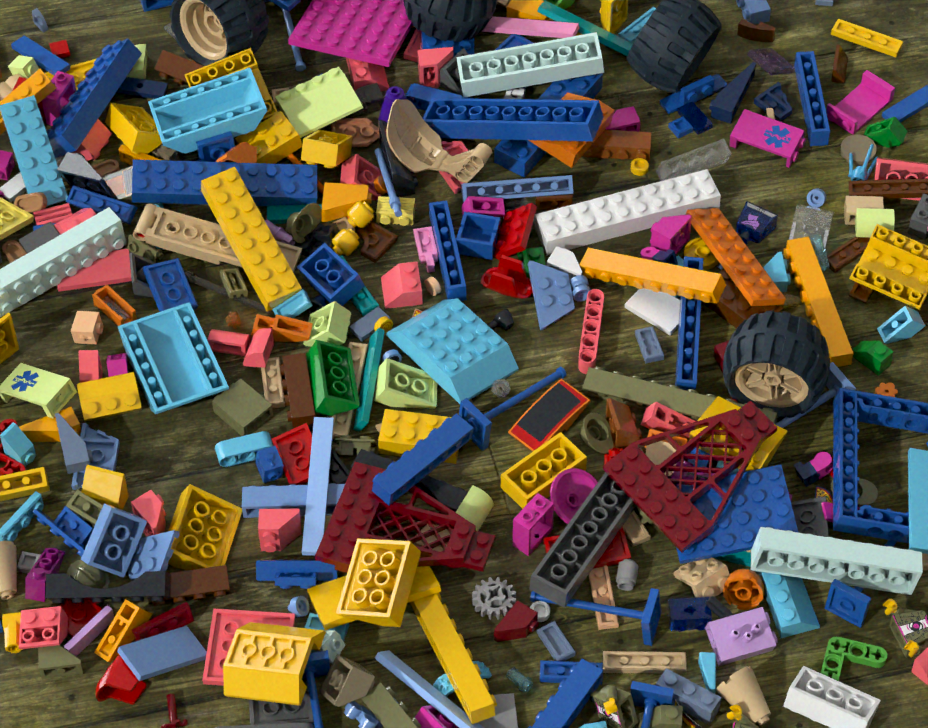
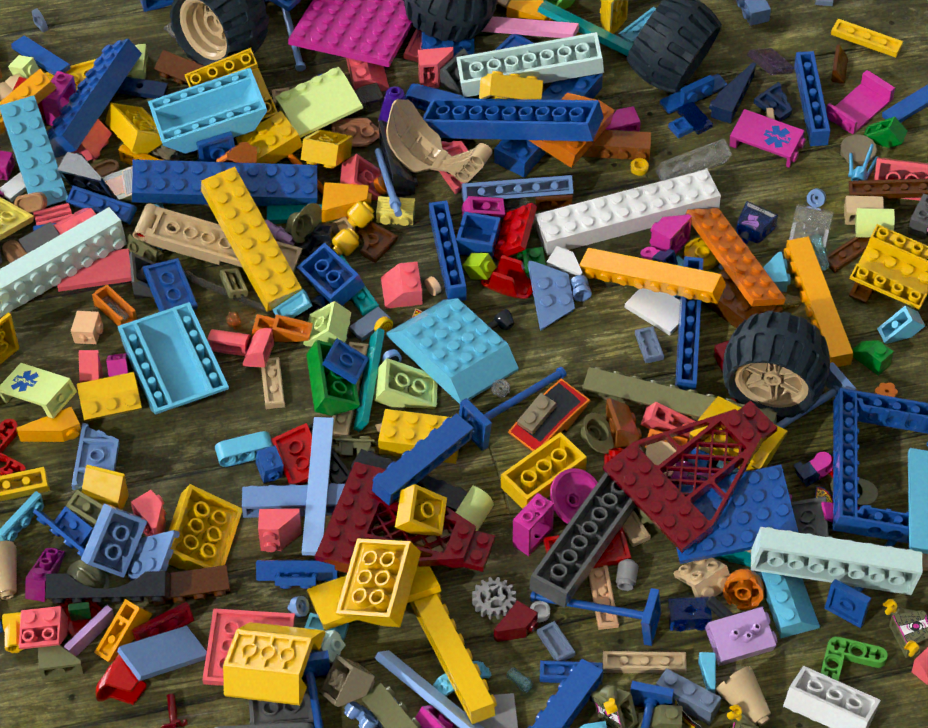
medium azure slope [0,422,36,467] -> none
light grey tile [17,551,41,574] -> none
red tile [49,40,70,58] -> none
sand blue slope [55,413,93,474] -> none
olive brick [212,379,274,436] -> none
reddish brown brick [279,353,315,429] -> none
bright pink hinge [413,226,438,273] -> none
coral beam [578,289,604,374] -> none
reddish brown slope [737,19,776,42] -> none
none -> dark green tile [68,602,92,621]
none -> blue tile [322,338,369,385]
none -> yellow slope [395,484,447,536]
none -> lime brick [463,253,497,280]
none -> yellow brick [479,71,543,100]
none -> dark tan plate [517,393,557,435]

